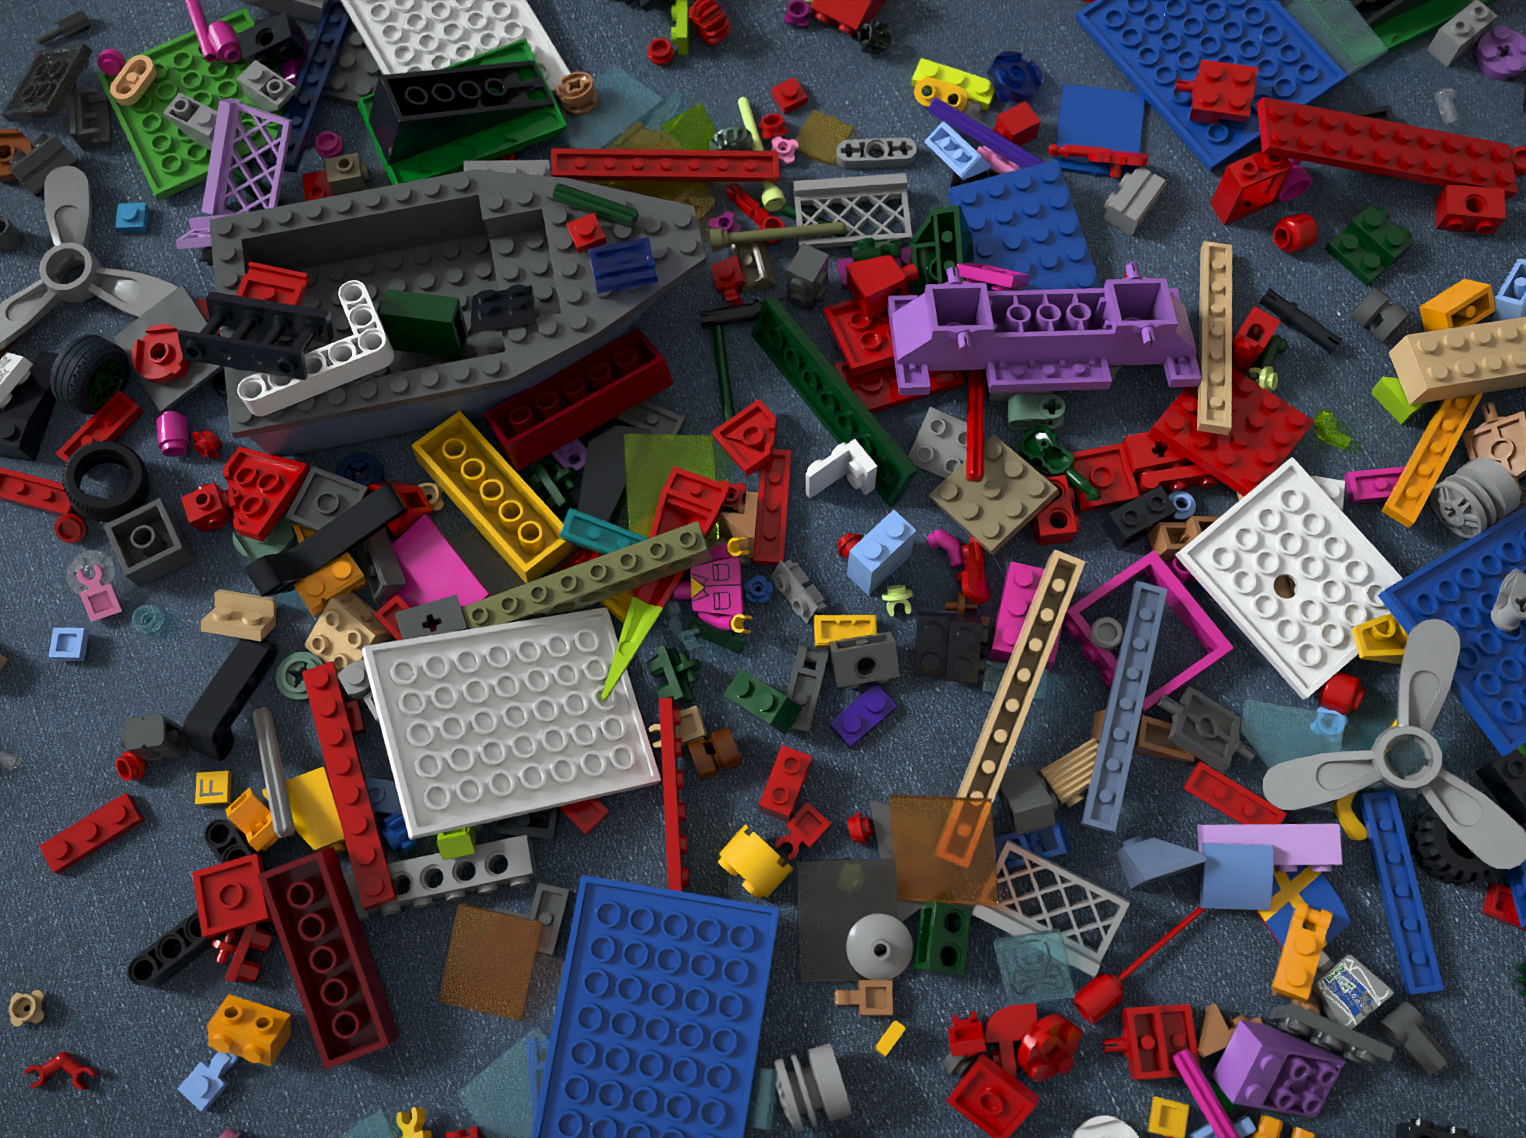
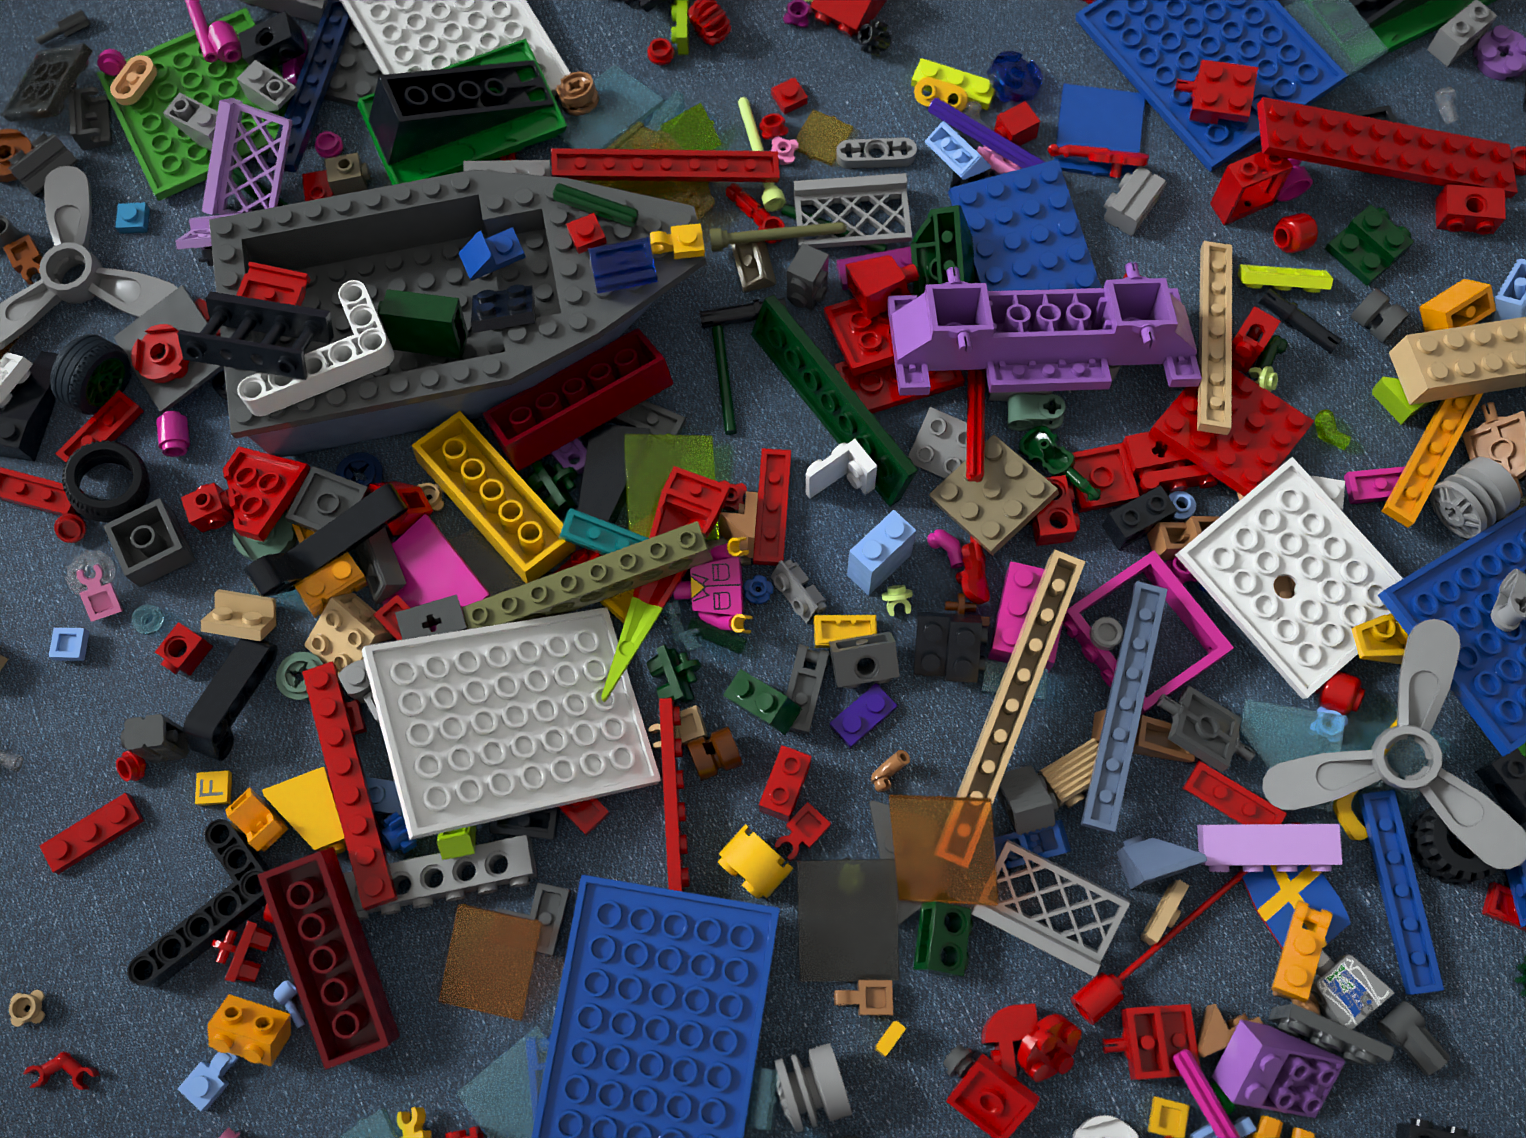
red plate [192,430,222,460] -> none
red plate [192,853,272,939] -> none
light grey axle [253,706,295,839] -> none
magenta plate [708,211,741,233] -> none
sand green gear [709,127,753,151] -> none
red plate [711,255,747,306] -> none
red plate [711,399,778,477] -> none
red plate [837,533,862,560] -> none
light grey dish [846,913,913,980] -> none
red plate [848,812,873,845] -> none
dark green plate [852,238,902,262] -> none
red plate [948,1011,986,1057] -> none
dark pink plate [957,263,1031,291] -> none
clear light blue tile [993,928,1076,1006] -> none
medium blue slope [1200,842,1274,910] -> none
none -> dark orange plate [3,234,43,285]
none -> red brick [155,622,213,676]
none -> light blue hand [274,980,305,1029]
none -> blue slope [459,227,526,281]
none -> yellow plate [650,223,705,259]
none -> medium nougat arm [871,750,910,792]
none -> tan plate [1140,879,1189,946]
none -> neon yellow plate [1237,264,1333,293]

